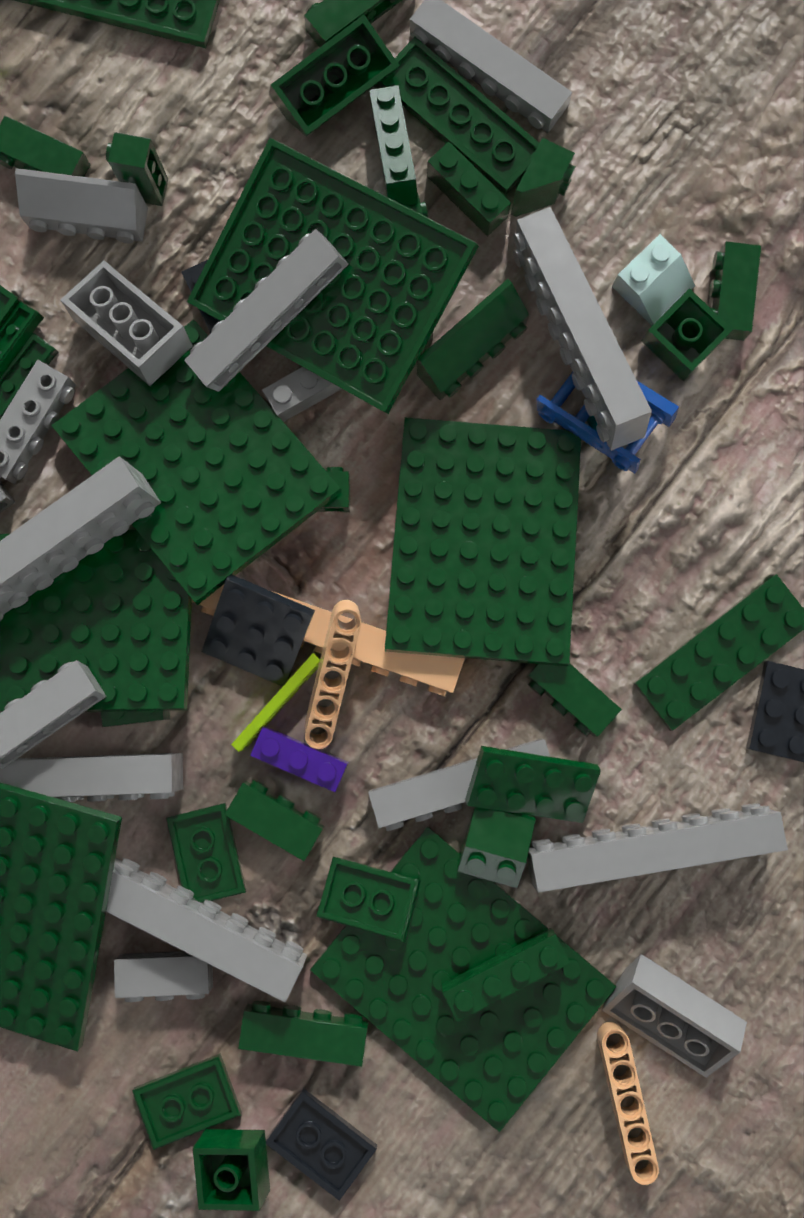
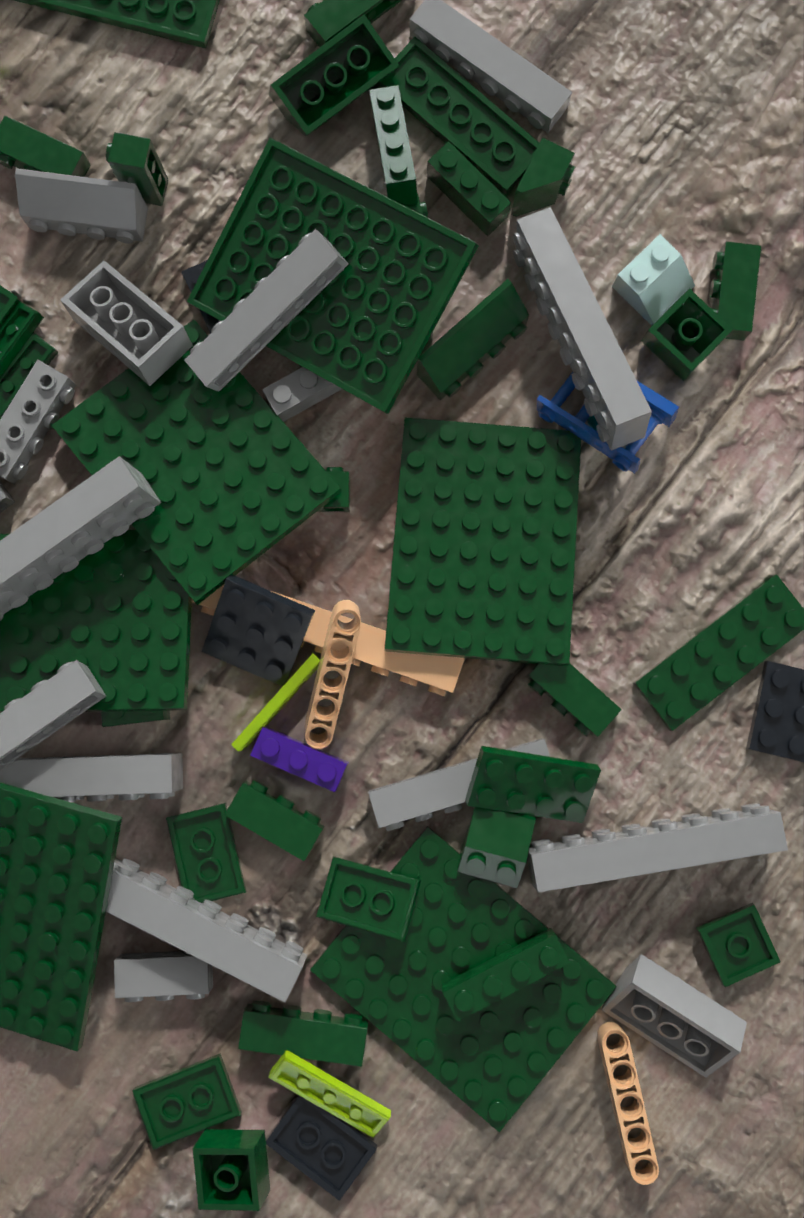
none -> lime tile [269,1050,391,1138]
none -> dark green plate [696,903,781,987]

